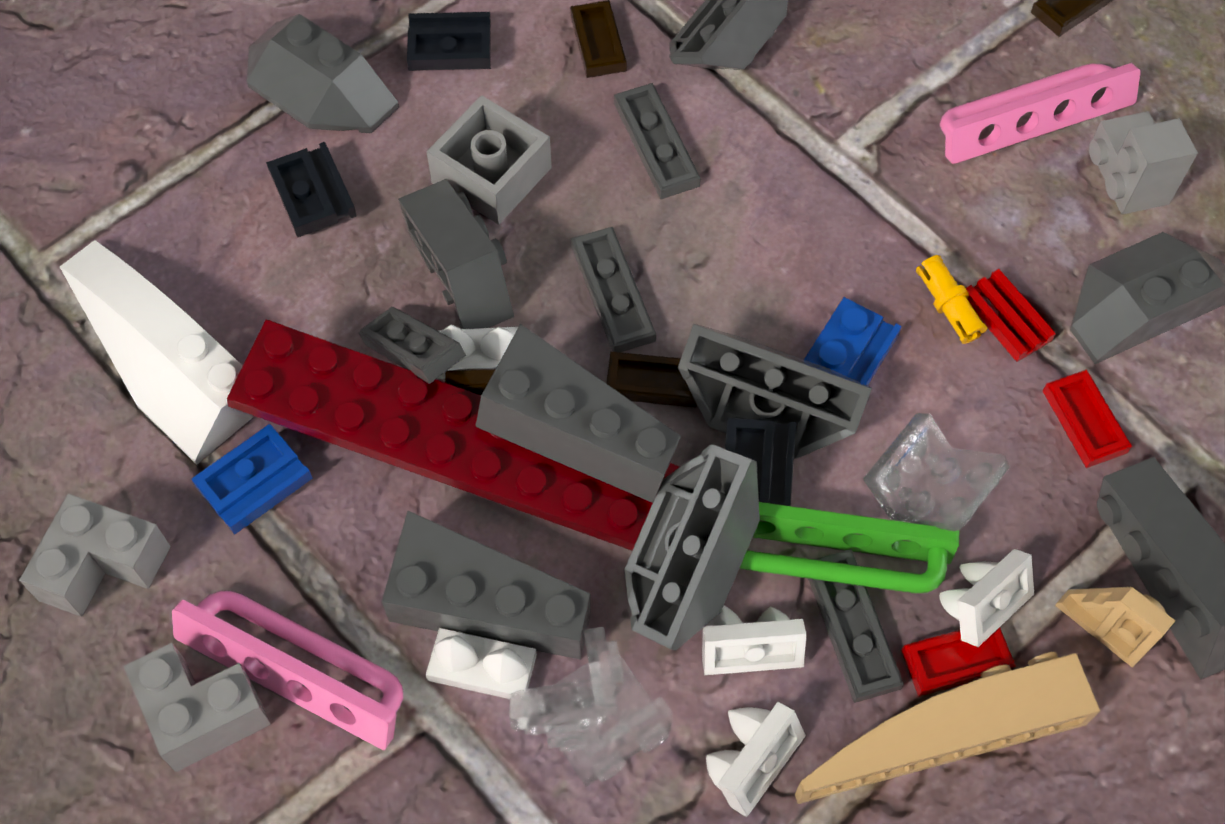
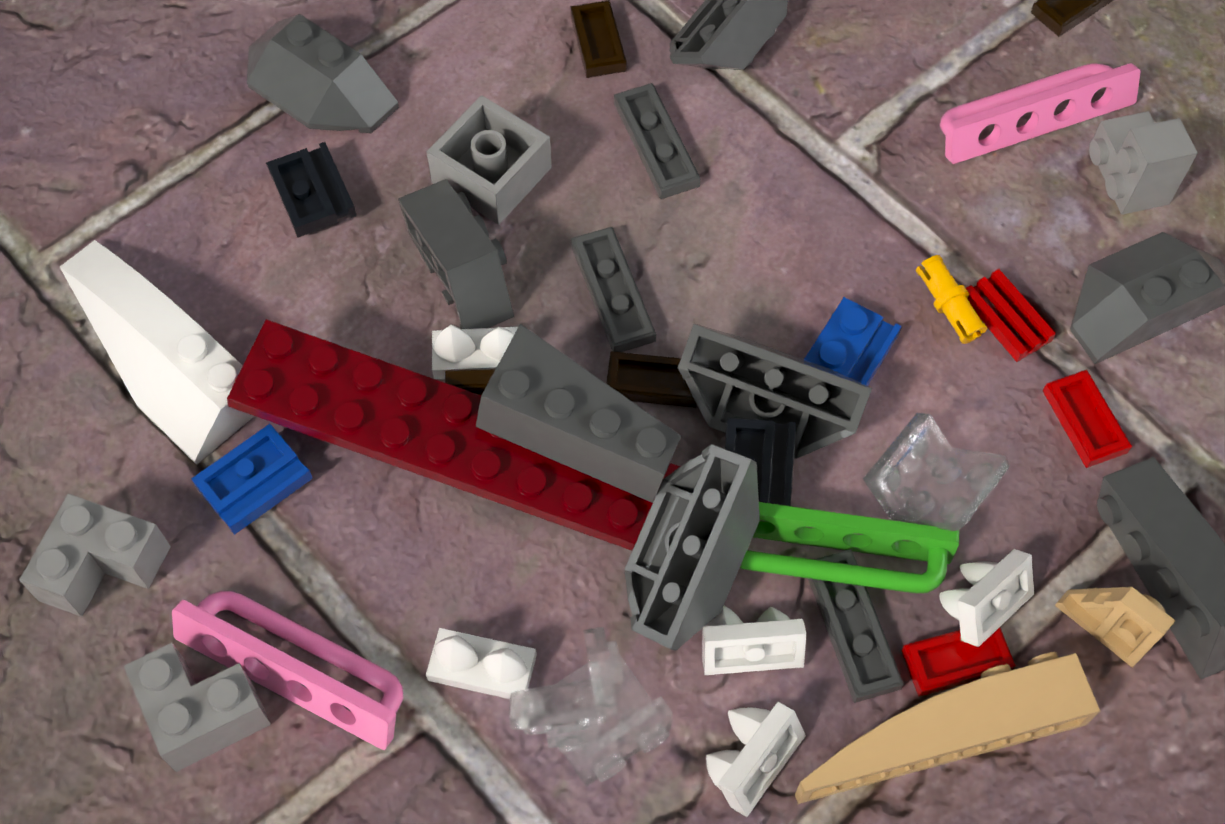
dark grey tile [358,307,466,384] -> none
dark grey wedge [382,511,591,660] -> none
black plate [407,12,491,71] -> none

